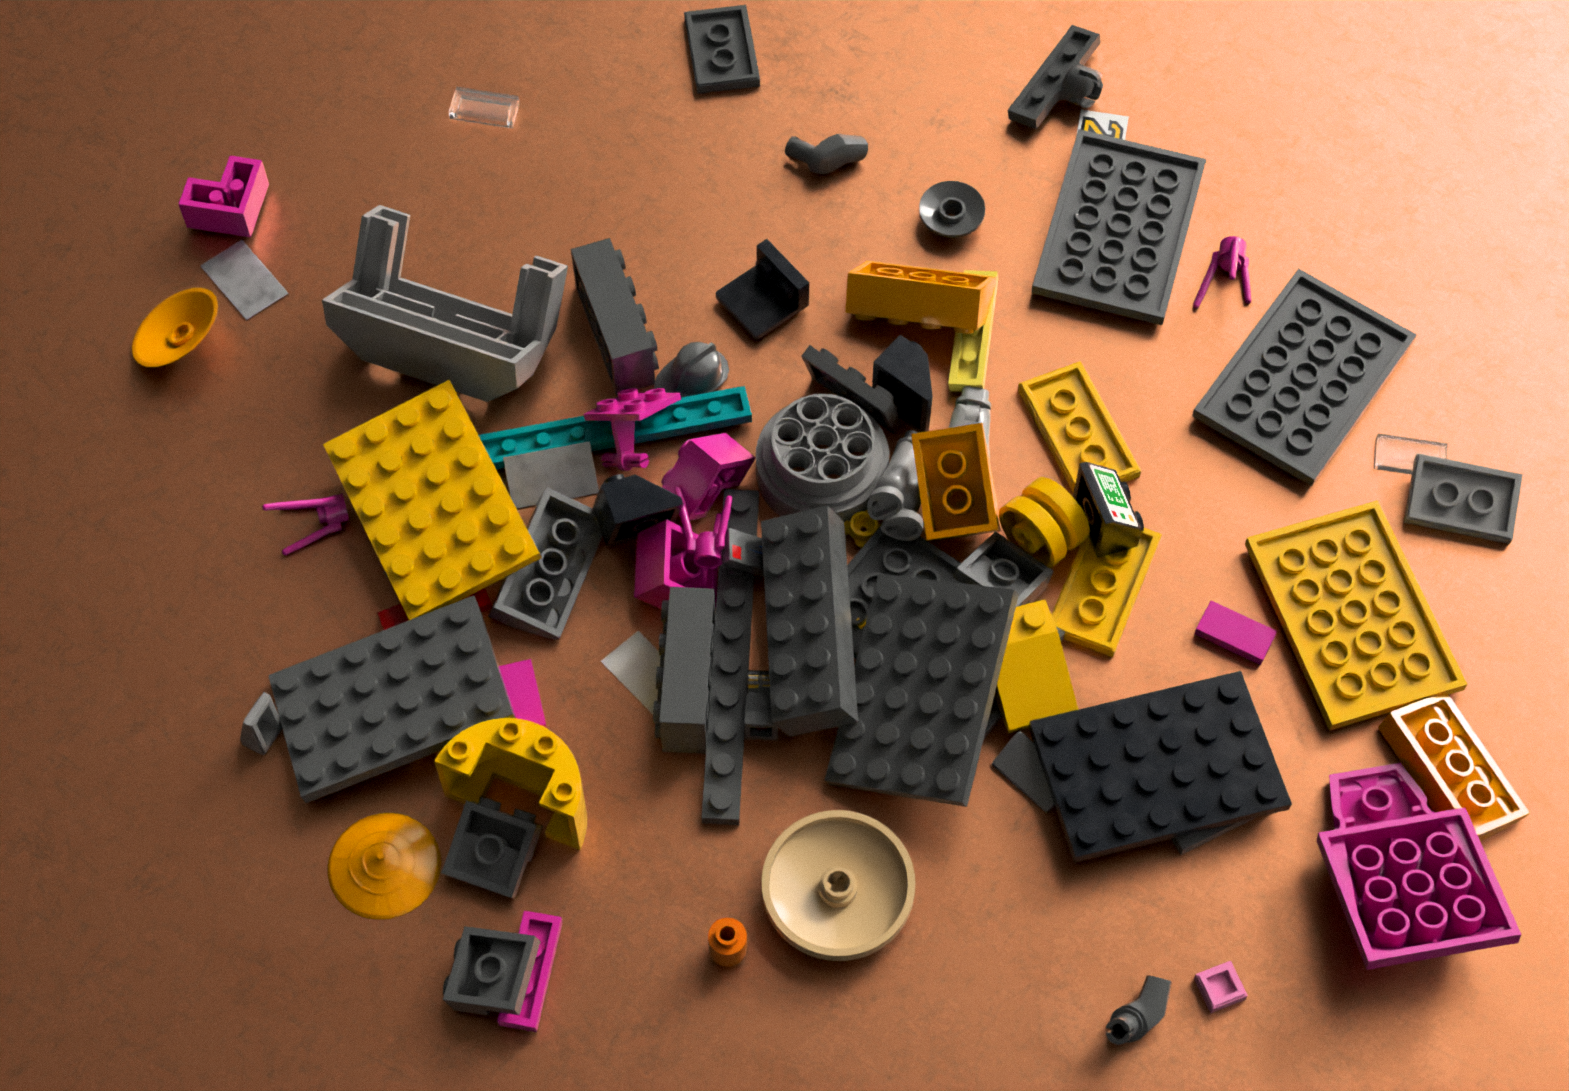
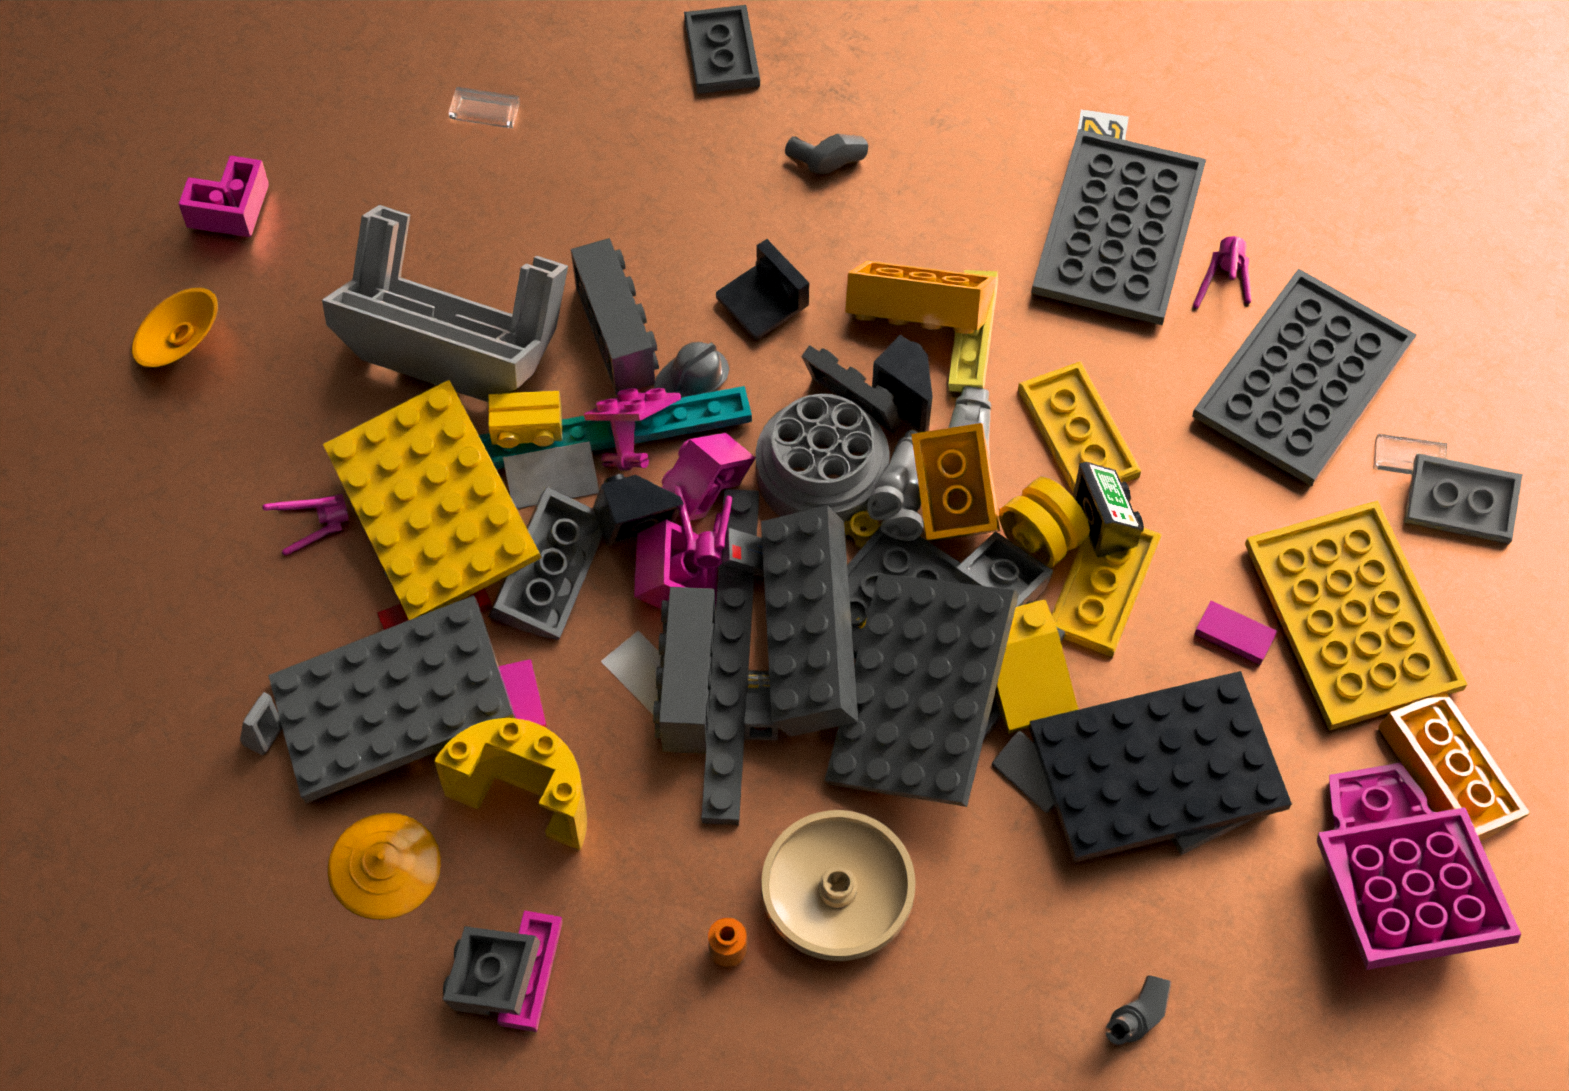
flat silver sticker [200,240,289,320] -> none
dark grey plate [441,796,543,898] -> none
dark grey dish [919,181,986,238] -> none
dark grey plate [1008,25,1103,129] -> none
bright pink tile [1194,961,1248,1013] -> none
none -> yellow brick [488,391,562,448]

